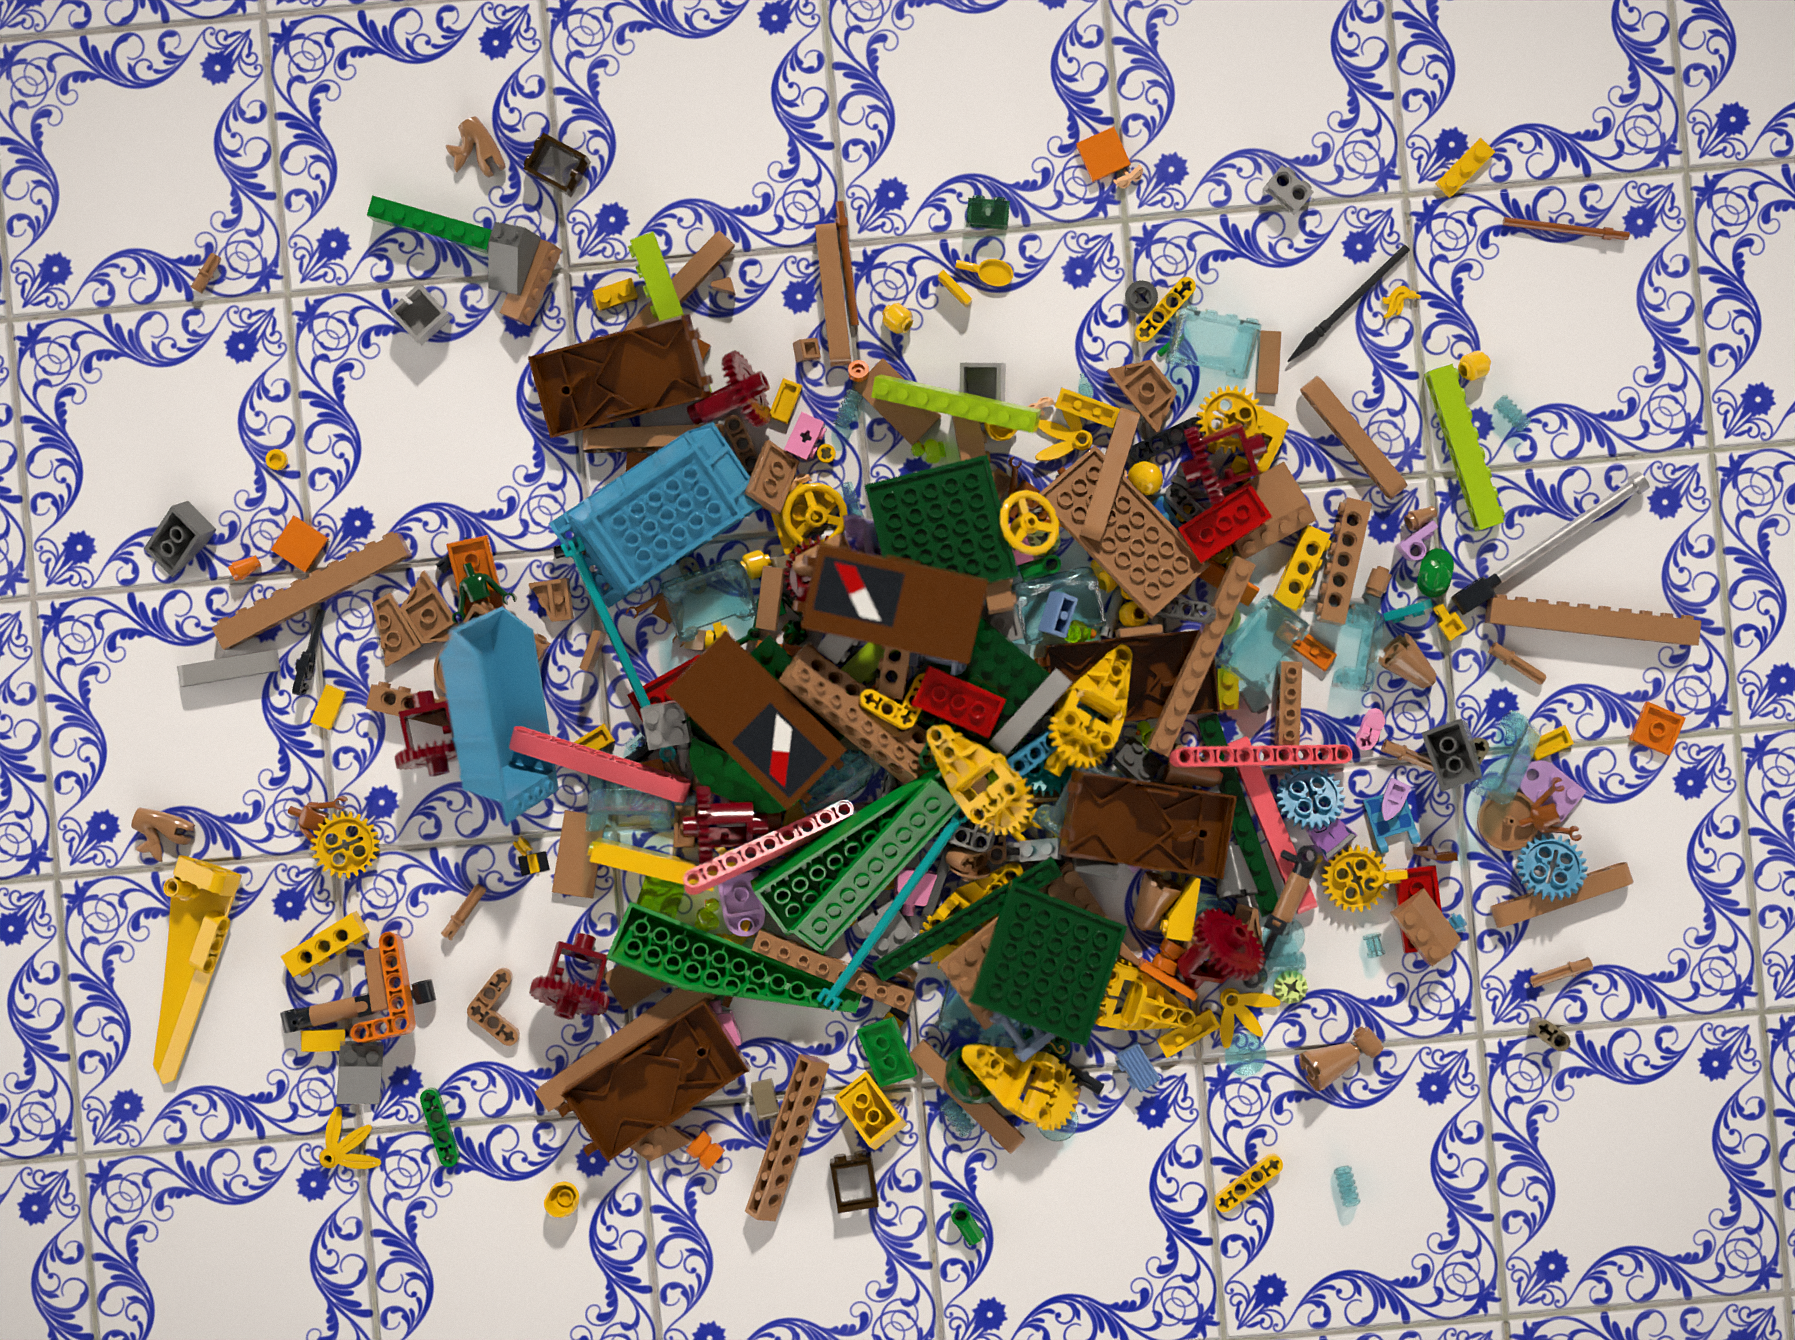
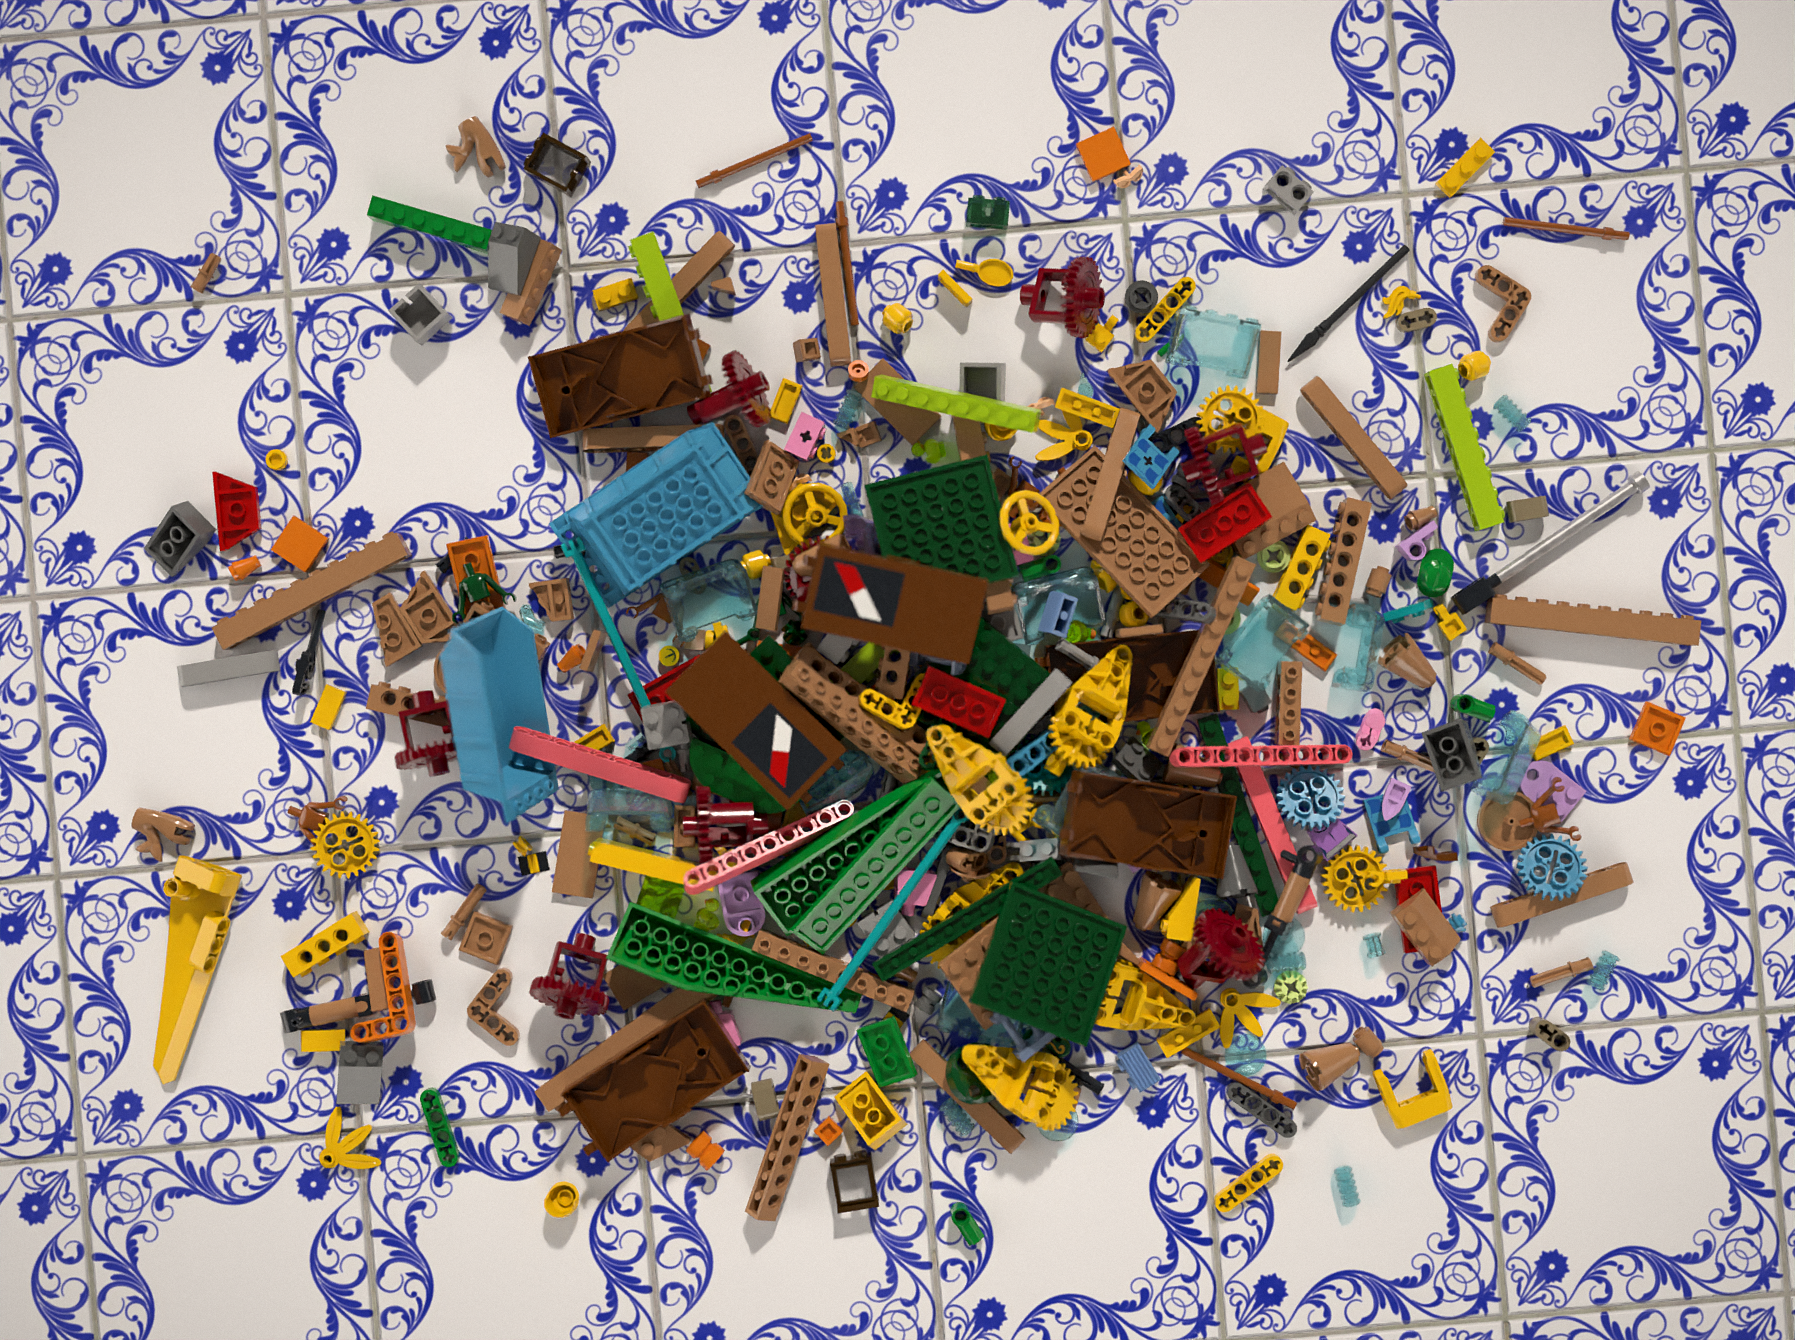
none -> red wing [212,472,262,552]
none -> medium nougat tile [459,911,513,965]
none -> clear light blue arm [519,604,545,631]
none -> orange cone [557,644,586,673]
none -> medium nougat pin [613,816,656,846]
none -> yellow tile [659,646,680,666]
none -> dark orange bar [696,133,813,188]
none -> orange plate [814,1116,843,1146]
none -> medium nougat slope [837,421,882,448]
none -> dark grey wheel [914,986,943,1015]
none -> dark red piece [1020,257,1105,338]
none -> light grey pin [1055,637,1099,671]
none -> yellow plate [1085,315,1119,353]
none -> dark azure flag [1122,424,1179,489]
none -> dark orange bar [1181,1047,1297,1110]
none -> dark grey beam [1226,1081,1297,1138]
none -> yellowish green gear [1257,540,1290,573]
none -> yellow connector [1372,1049,1453,1129]
none -> dark tan beam [1396,308,1437,333]
none -> green piece [1450,694,1496,723]
none -> medium nougat beam [1475,265,1531,342]
none -> dark tan beam [1506,496,1549,523]
none -> clear light blue piece [1586,950,1620,991]

